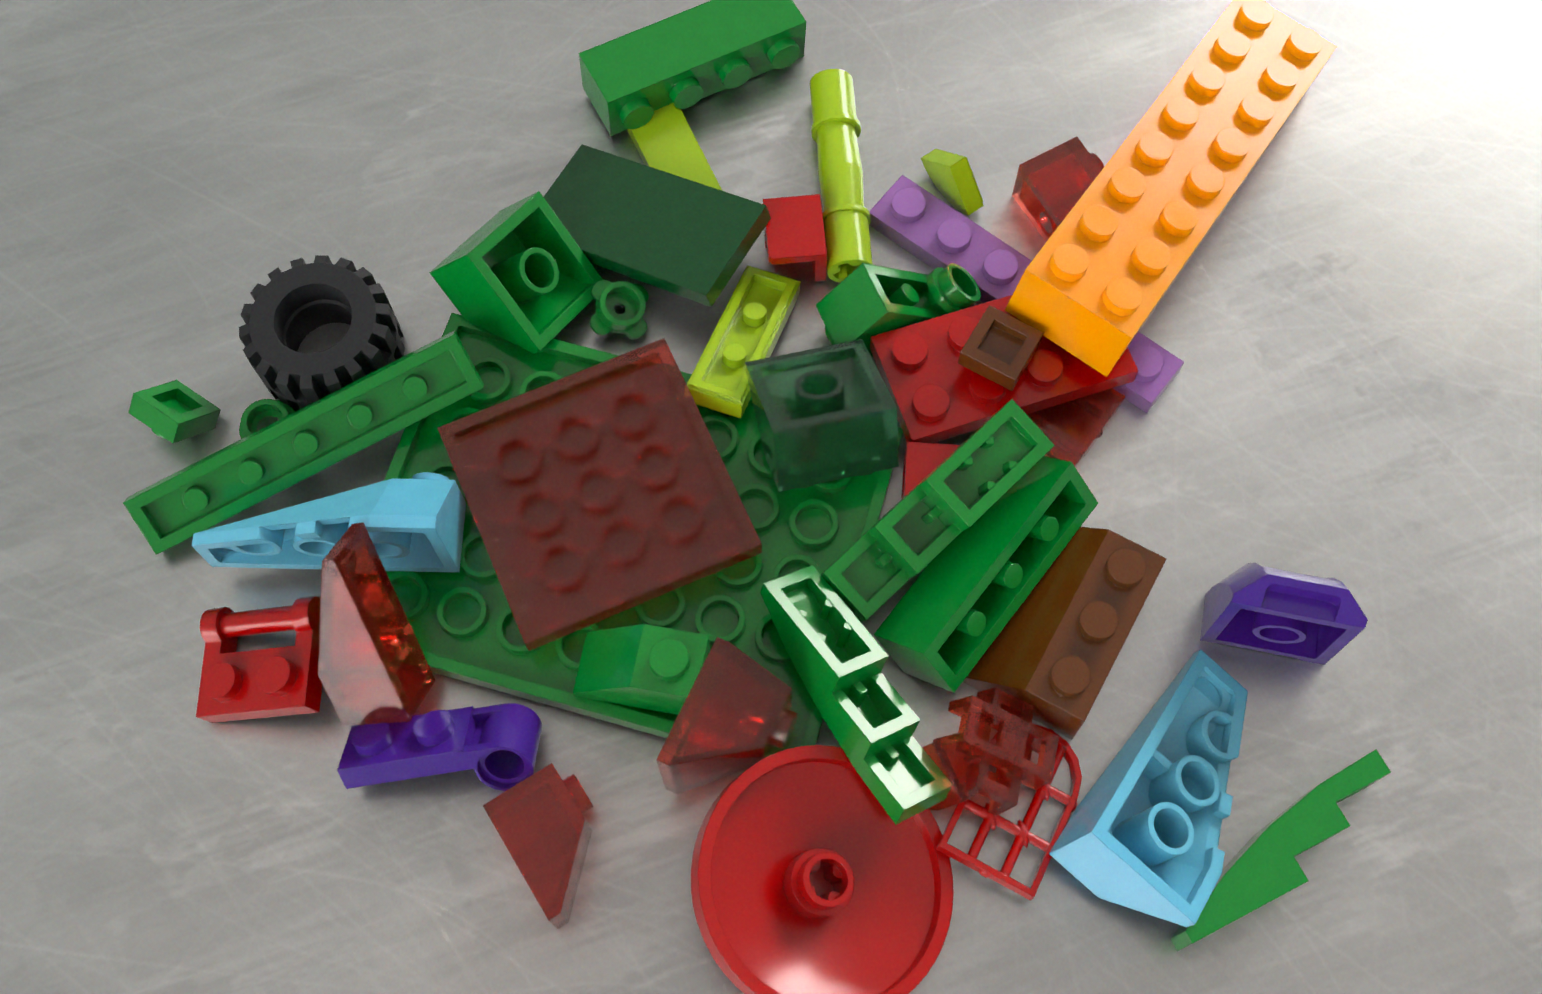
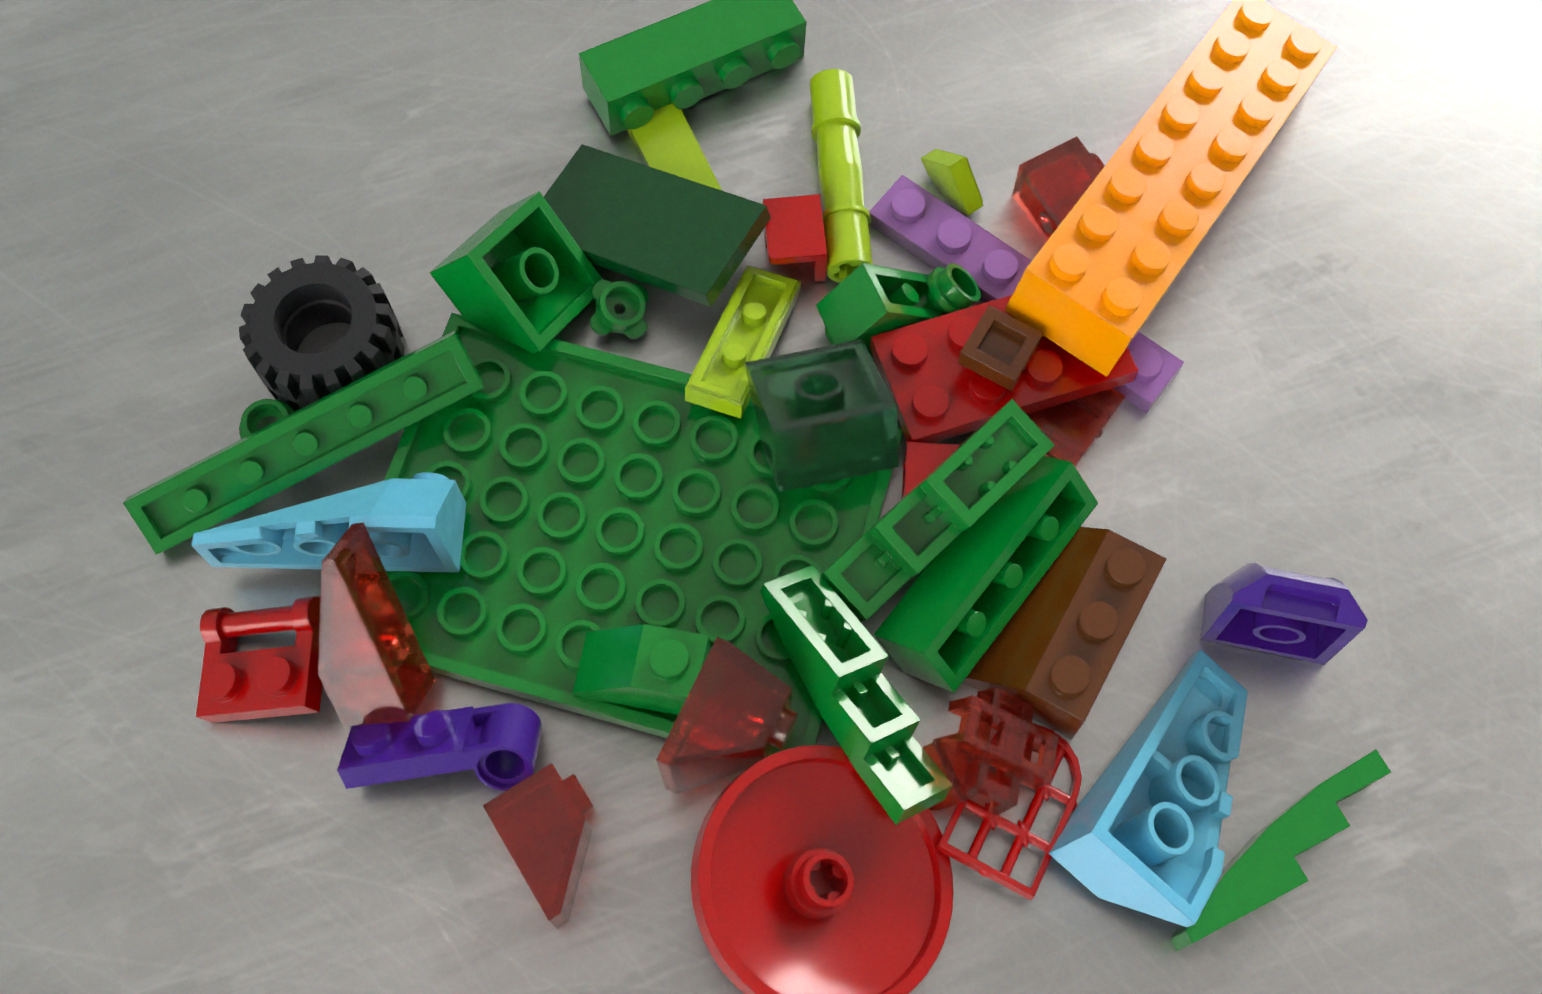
green plate [128,380,221,444] -> none
clear red plate [438,338,762,651] -> none

